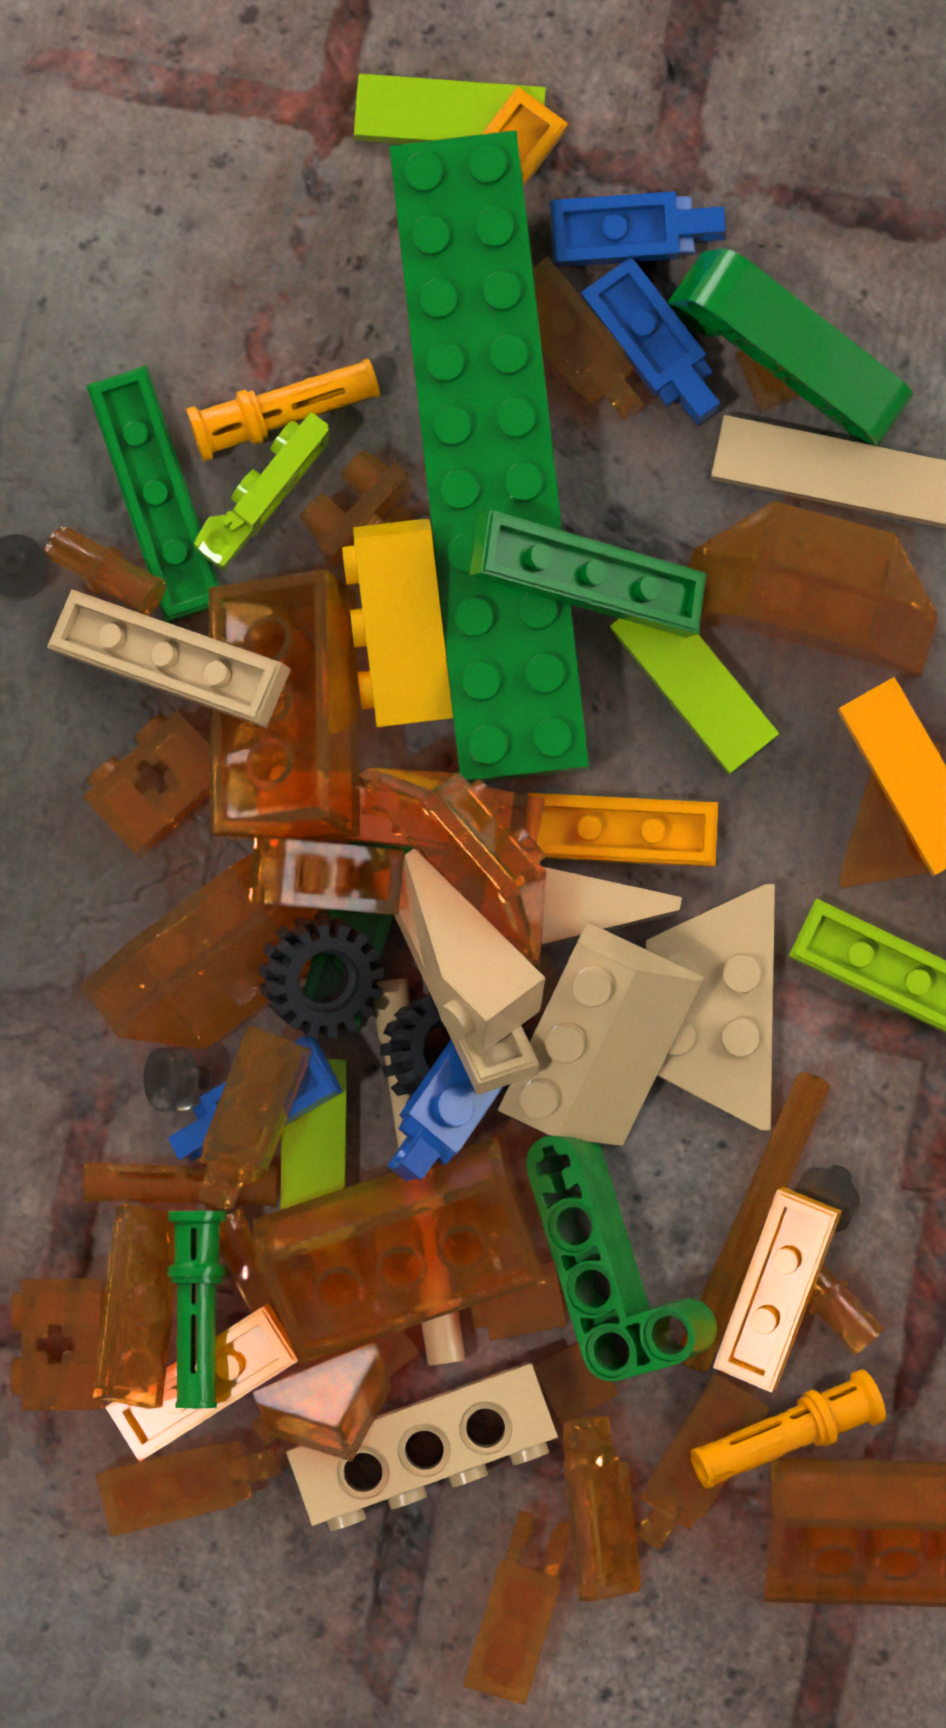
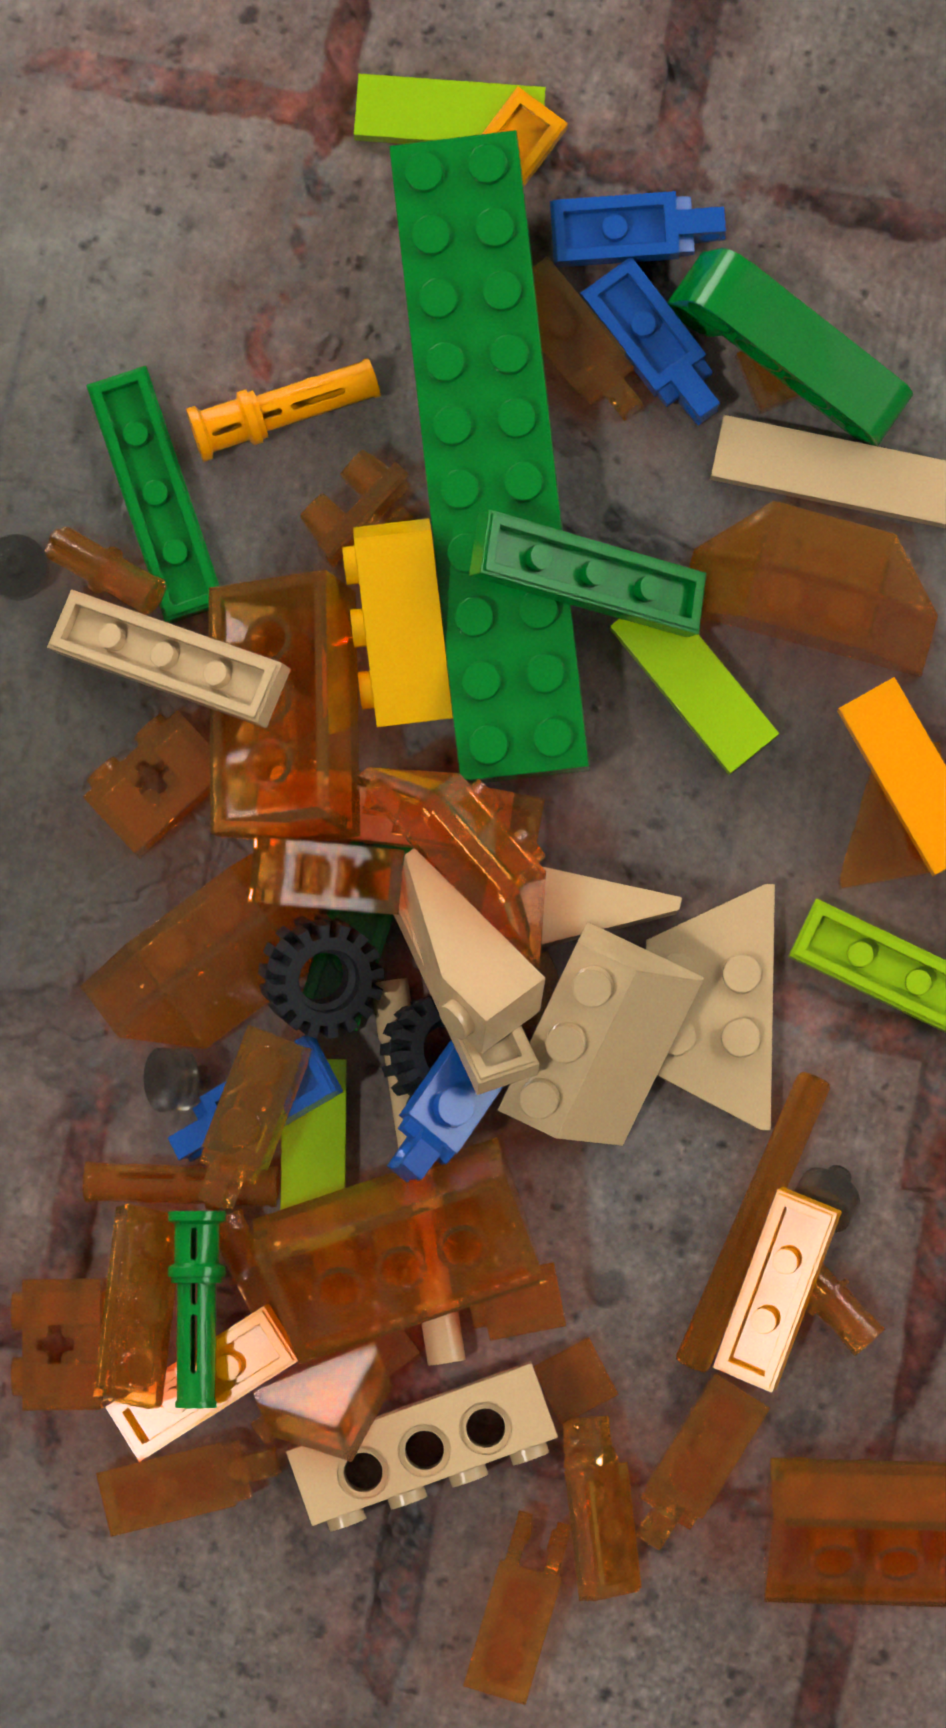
lime hinge [194,412,329,571] -> none
light orange tile [524,793,718,868] -> none
green beam [526,1135,717,1382] -> none
light orange pin [690,1369,886,1489] -> none

